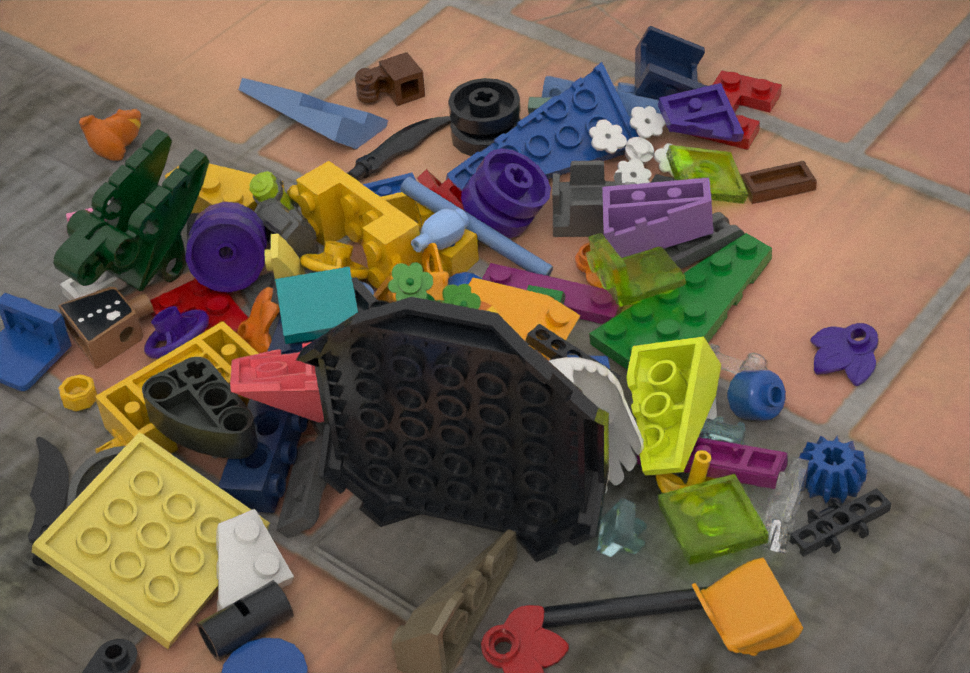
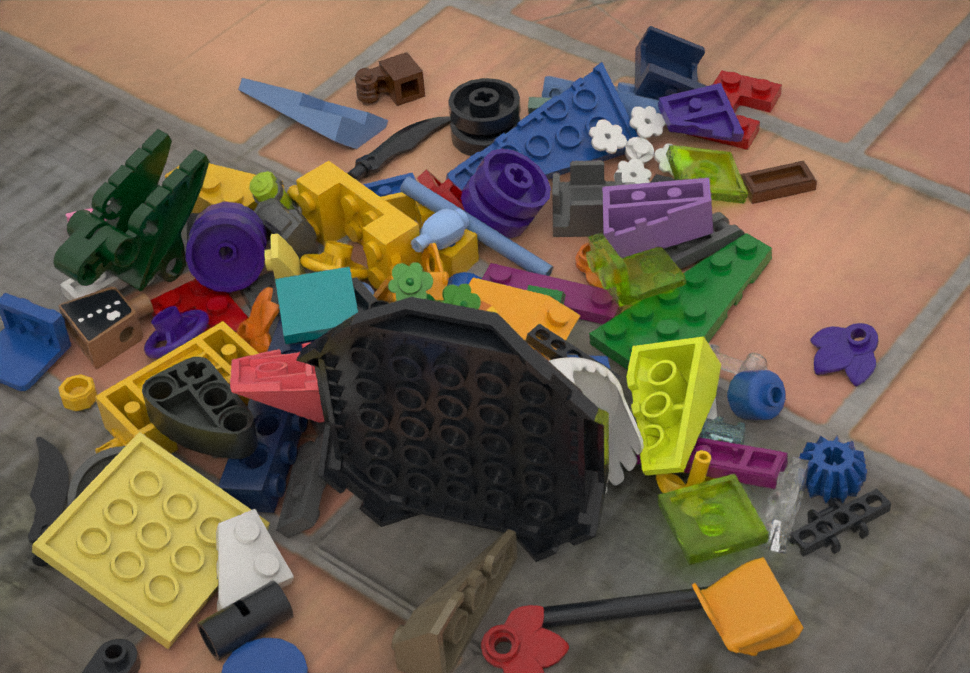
orange hair [79,108,141,161] -> none
clear light blue tile [597,498,647,557] -> none

